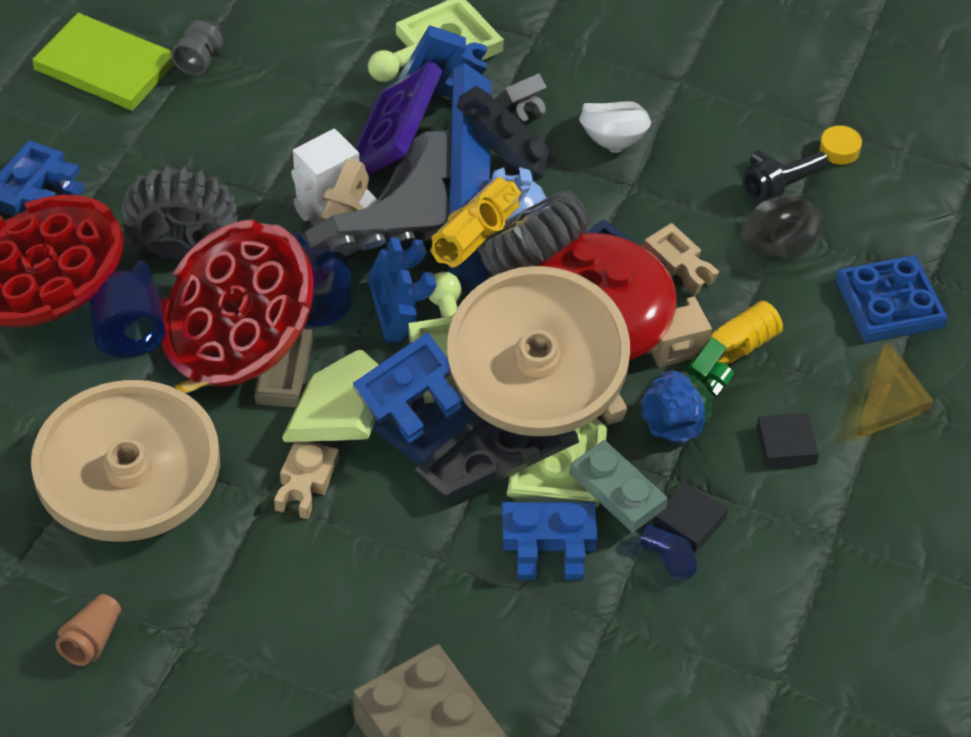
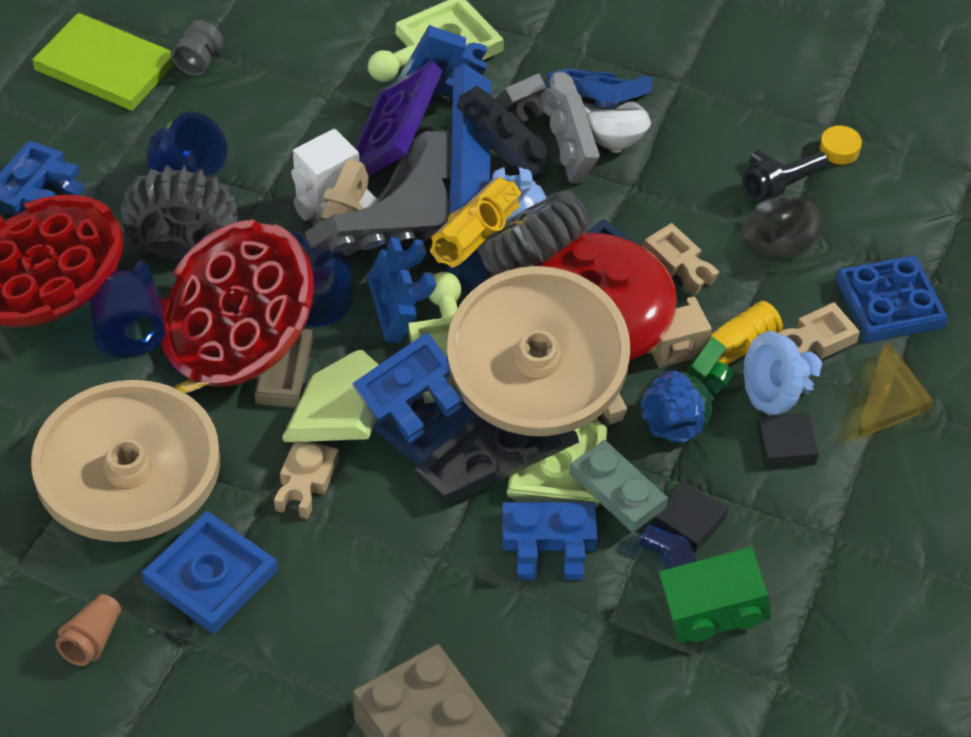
none -> blue plate [142,511,278,634]
none -> clear blue piece [145,111,227,178]
none -> light grey hinge [539,71,600,183]
none -> blue wing [545,68,653,108]
none -> green brick [659,547,771,644]
none -> light blue hair [743,331,822,416]
none -> tan plate [778,302,860,359]

